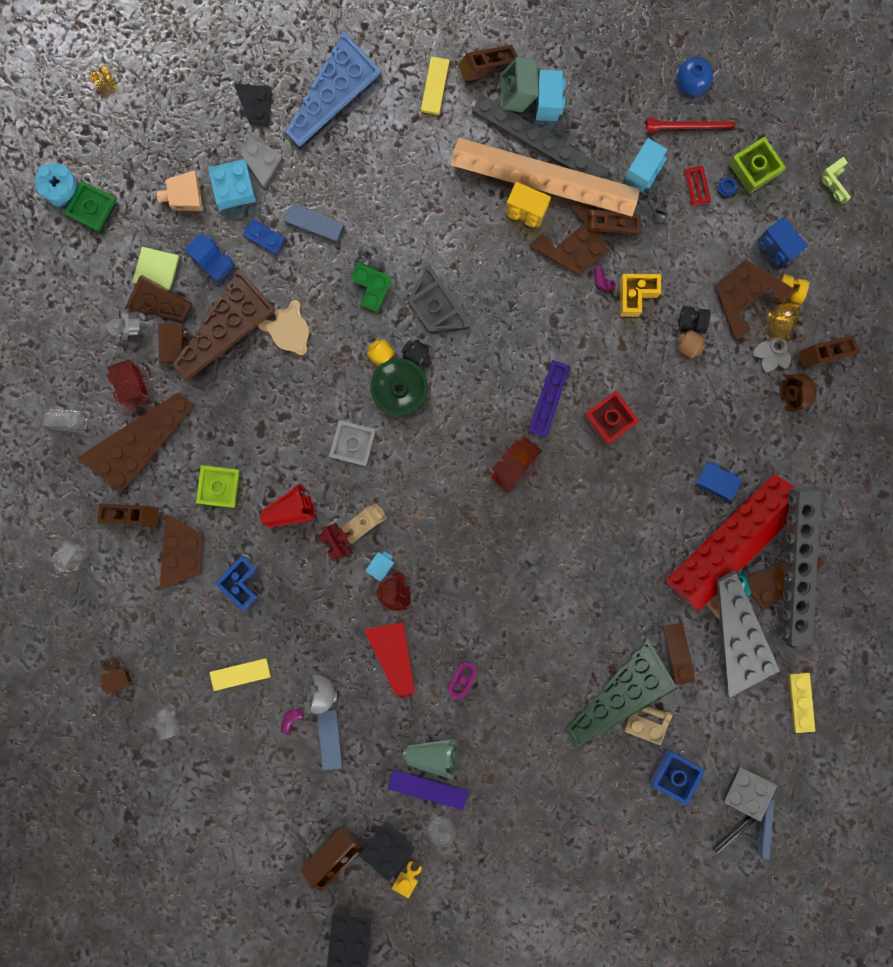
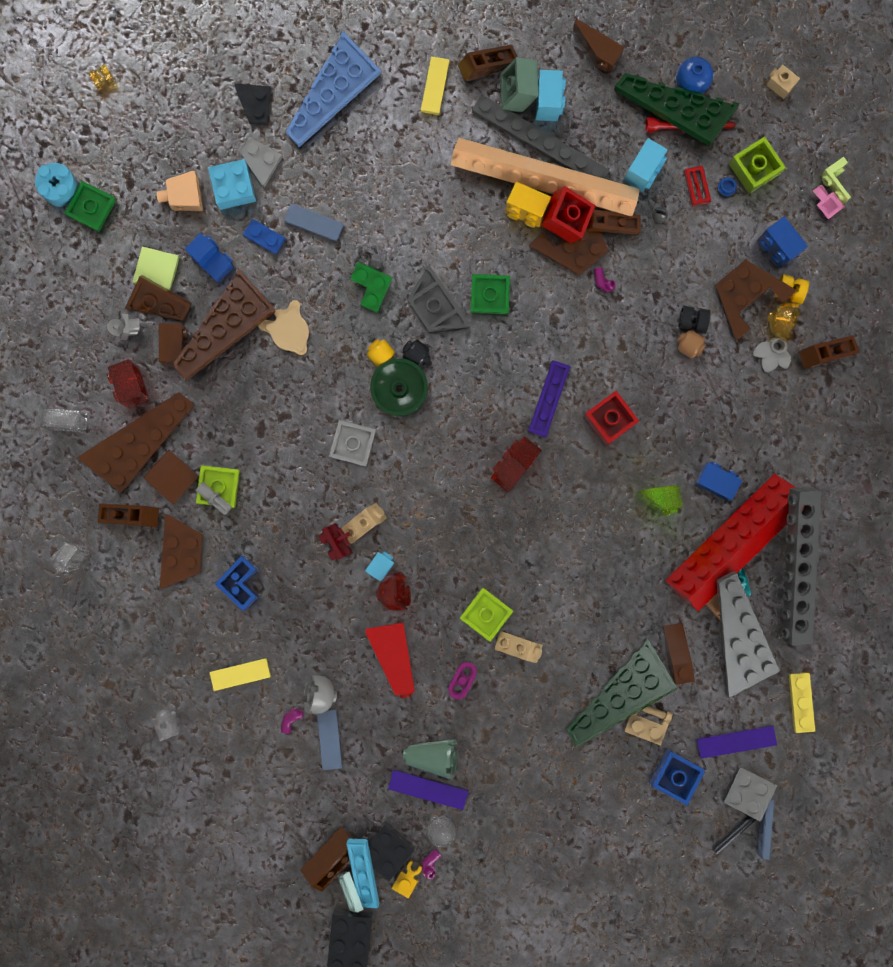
reddish brown brick [100,657,134,694] -> none
red cone [259,484,315,527] -> none
yellow brick [620,274,661,317] -> none
reddish brown wing [747,556,825,611] -> none
reddish brown cylinder [780,374,817,412] -> none
none -> reddish brown slope [143,449,199,504]
none -> light grey axle [196,482,231,515]
none -> light aqua tile [337,871,364,912]
none -> medium azure tile [347,839,380,908]
none -> magenta arm [422,849,442,880]
none -> lime plate [460,588,513,642]
none -> green plate [470,274,510,315]
none -> tan bracket [495,631,543,663]
none -> red brick [540,186,596,243]
none -> reddish brown slope [573,18,624,73]
none -> dark green wing [614,73,740,147]
none -> clear neon green slope [635,484,683,515]
none -> dark purple tile [696,725,777,759]
none -> tan brick [766,64,800,99]
none -> bright pink plate [813,185,845,219]

